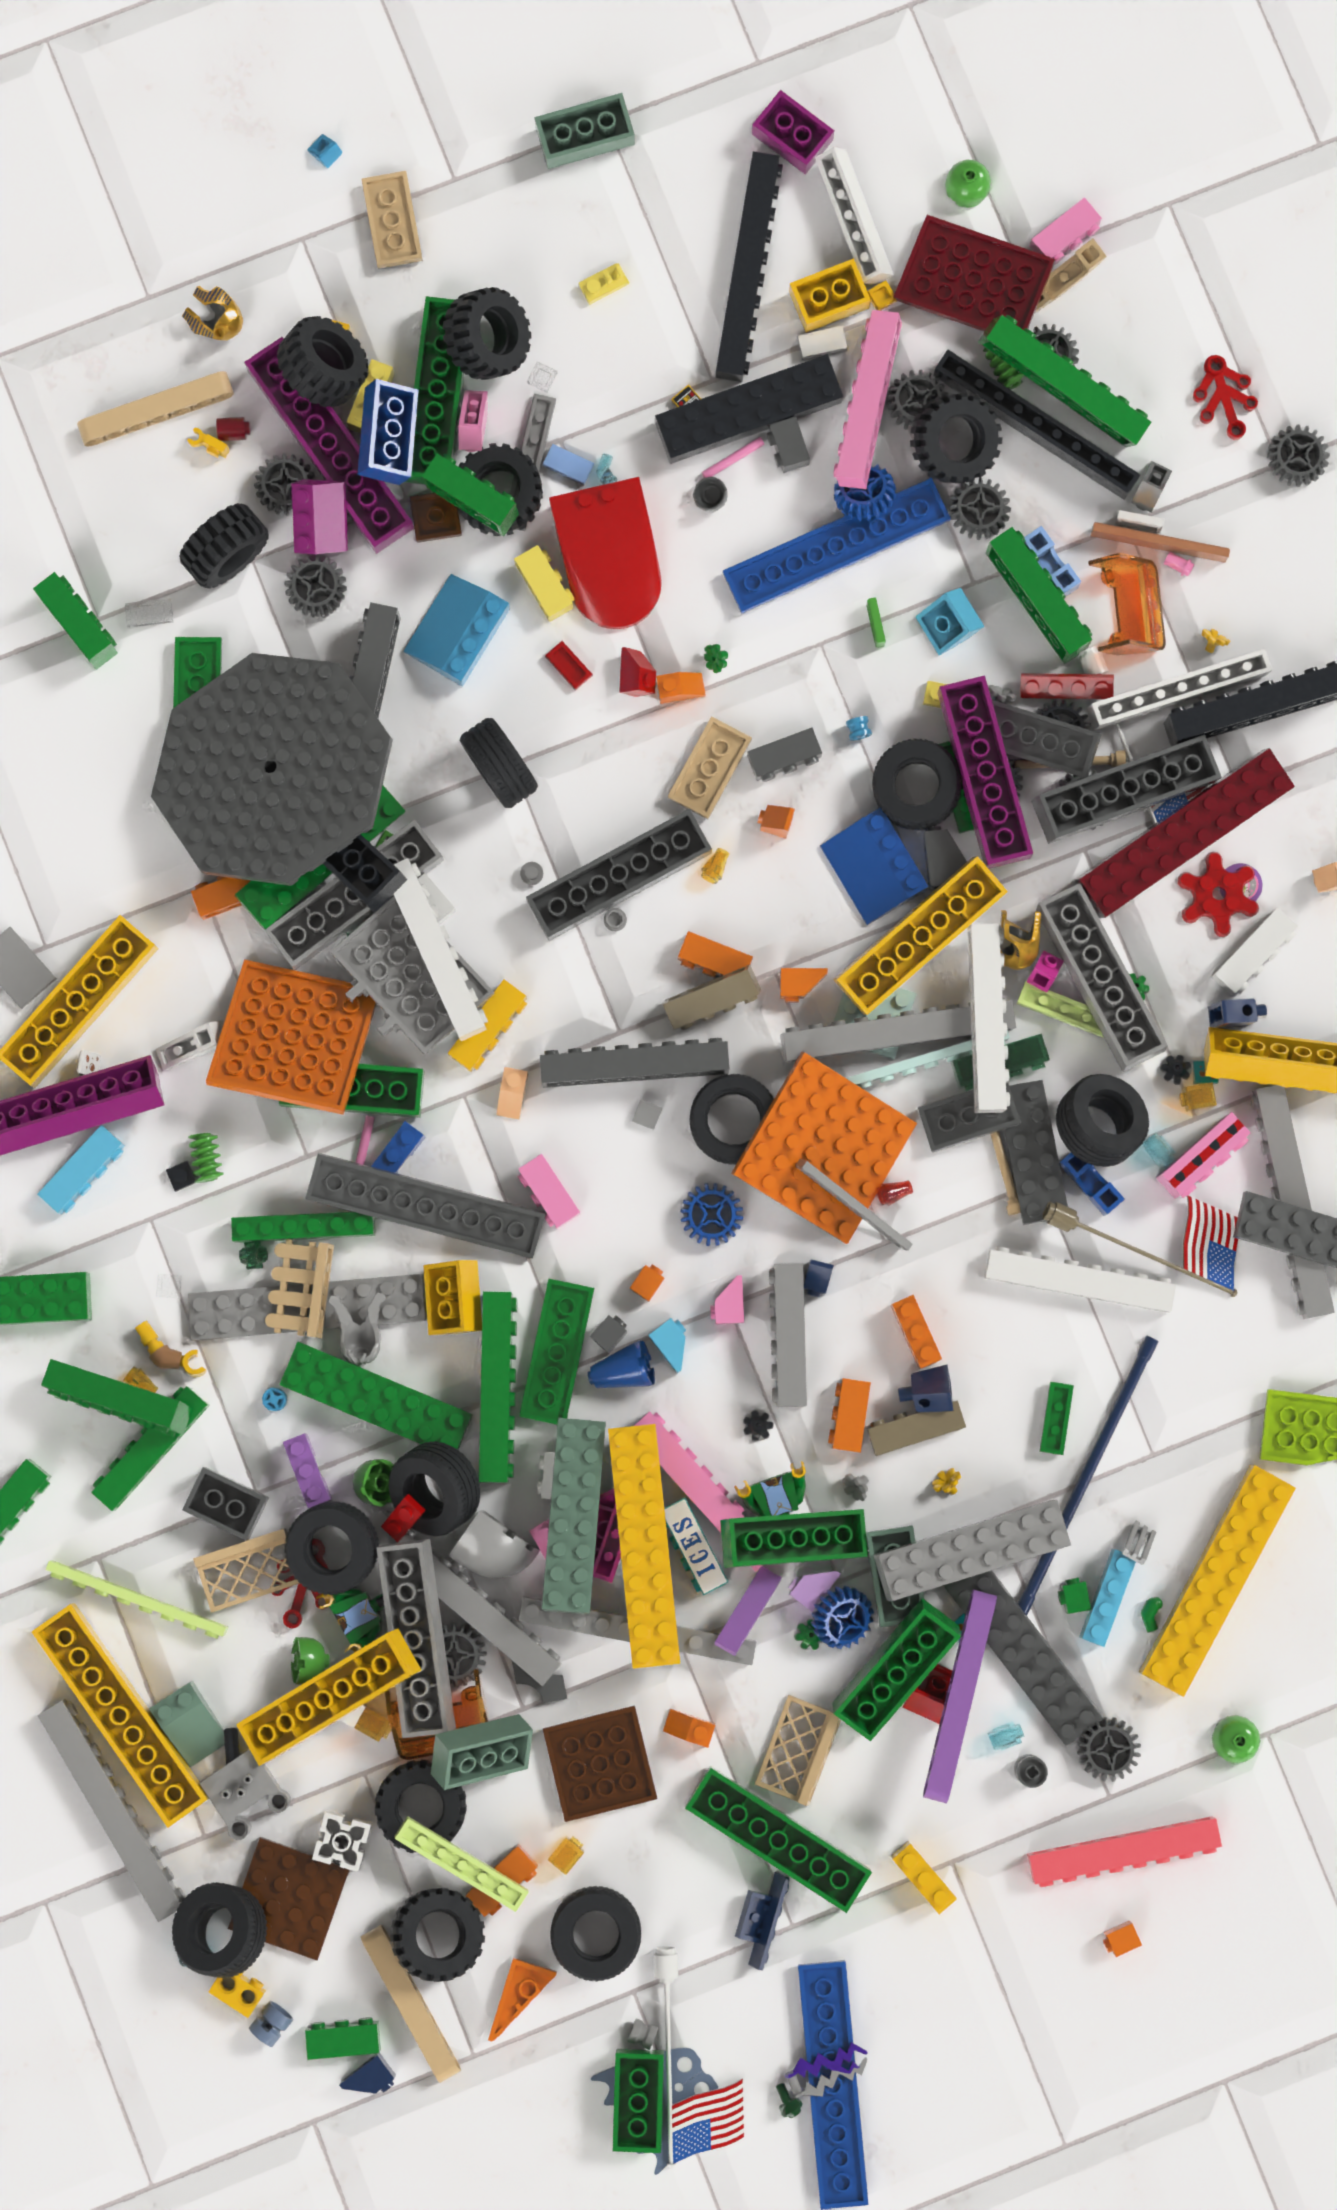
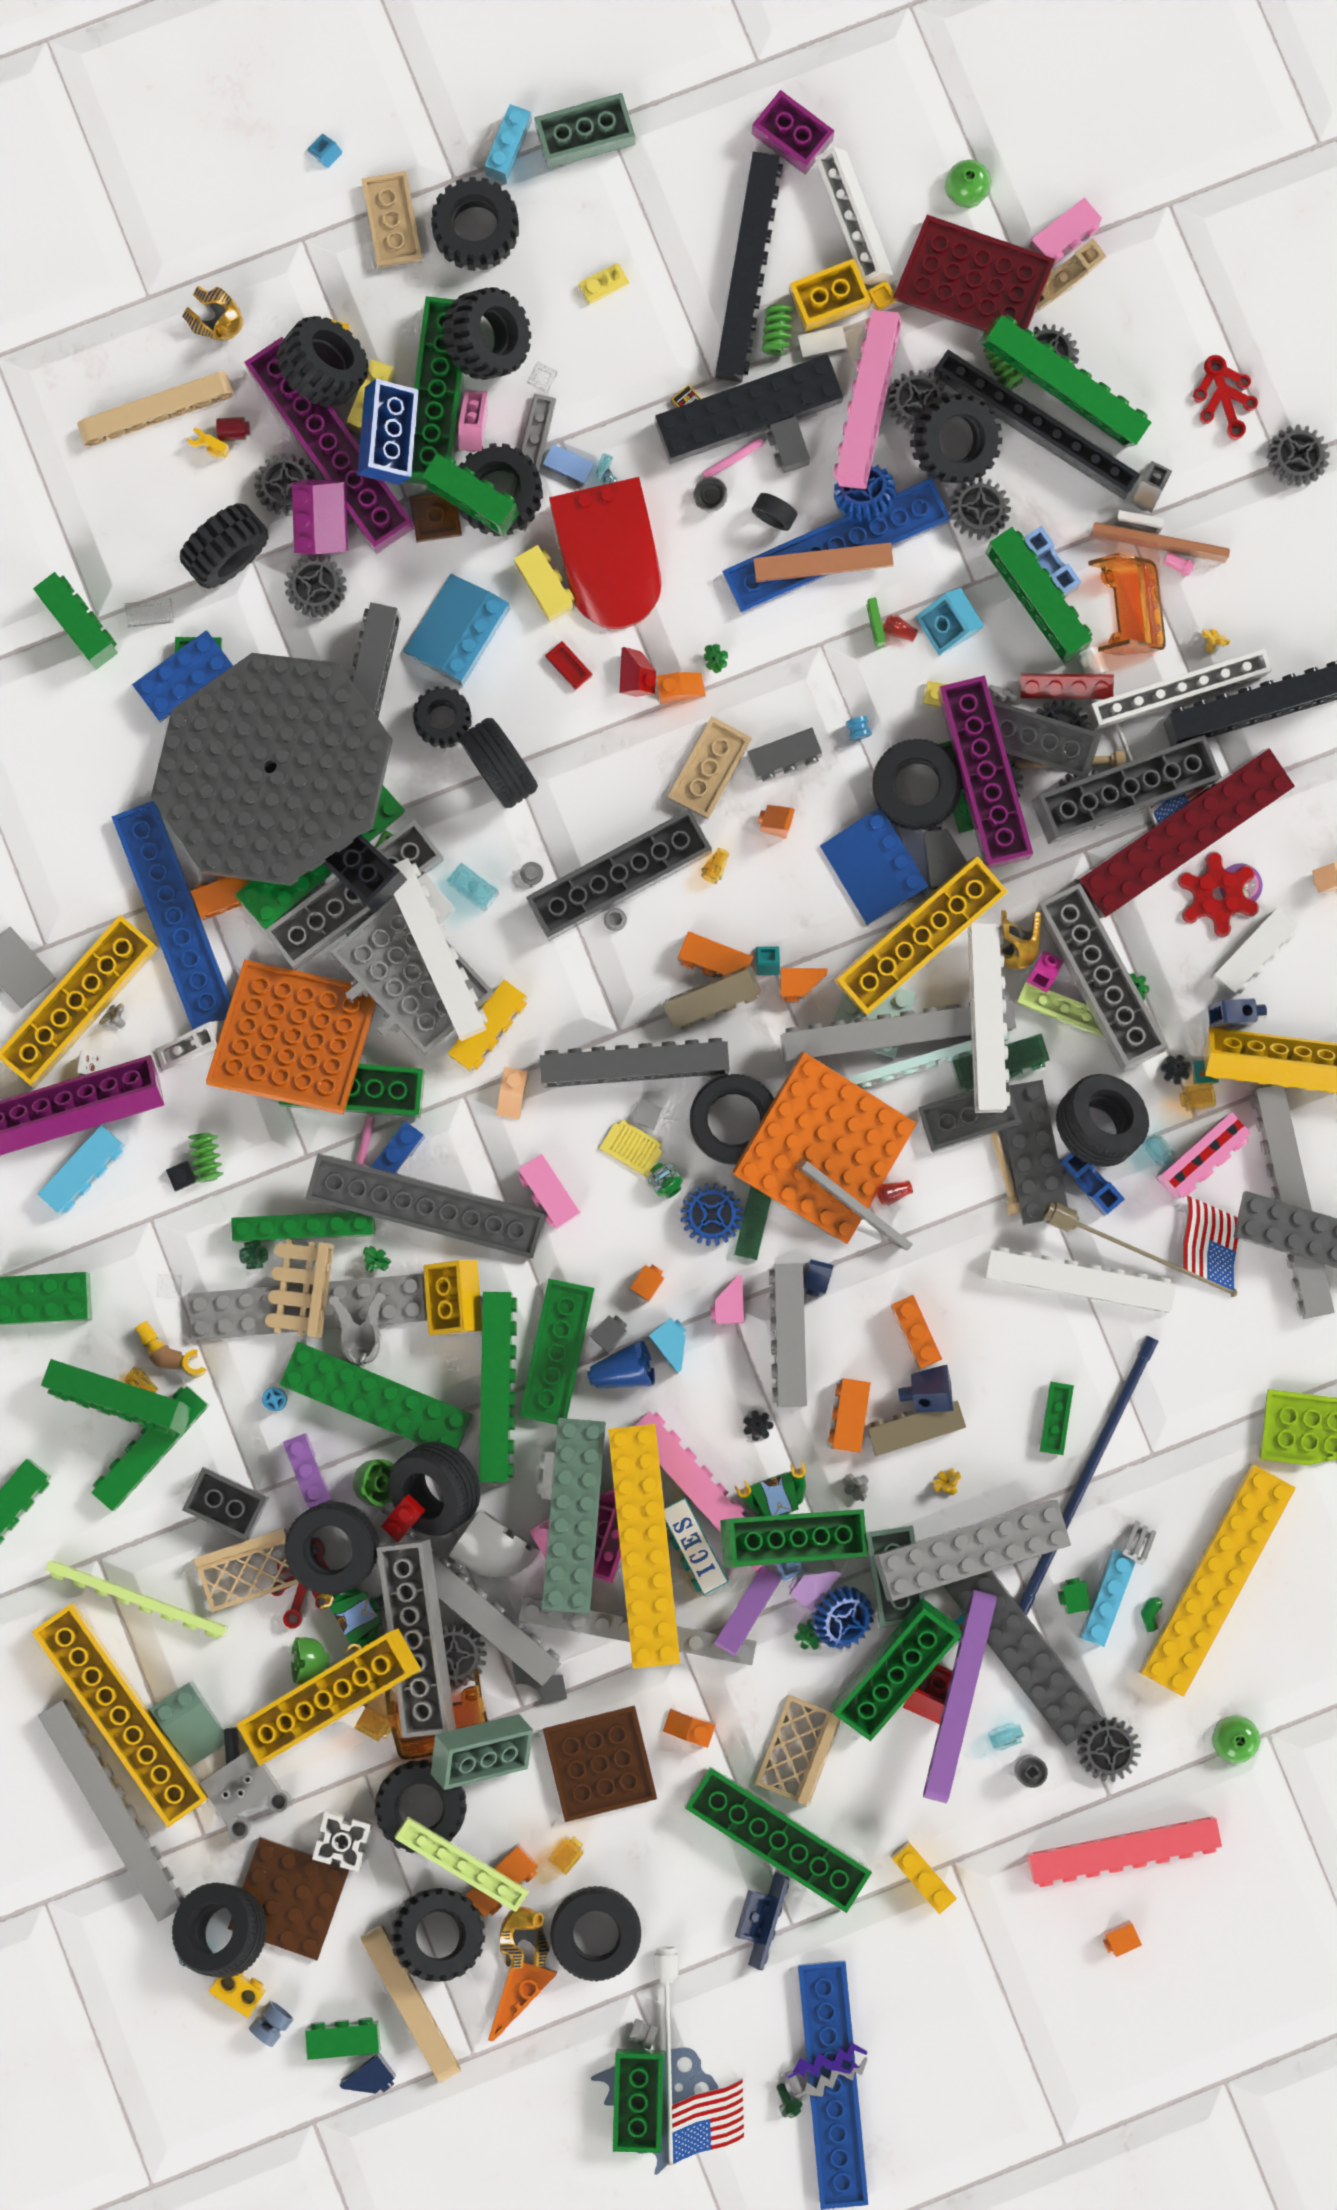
none -> light grey plant [99,1003,126,1029]
none -> blue plate [111,801,232,1030]
none -> blue plate [132,630,233,723]
none -> green plant [363,1246,391,1272]
none -> black tyre [413,686,472,748]
none -> black tyre [431,177,519,271]
none -> clear light blue brick [447,862,499,912]
none -> medium azure brick [485,104,532,183]
none -> pearl gold piece [500,1907,550,1969]
none -> light yellow window [599,1119,663,1177]
none -> head [648,1163,683,1199]
none -> clear green tile [734,1186,771,1260]
none -> black tyre [751,493,798,531]
none -> nougat tile [753,542,894,583]
none -> teal slope [756,946,780,975]
none -> bright green piece [761,304,794,356]
none -> light blue tile [776,1562,805,1582]
none -> clear red cone [883,614,918,642]

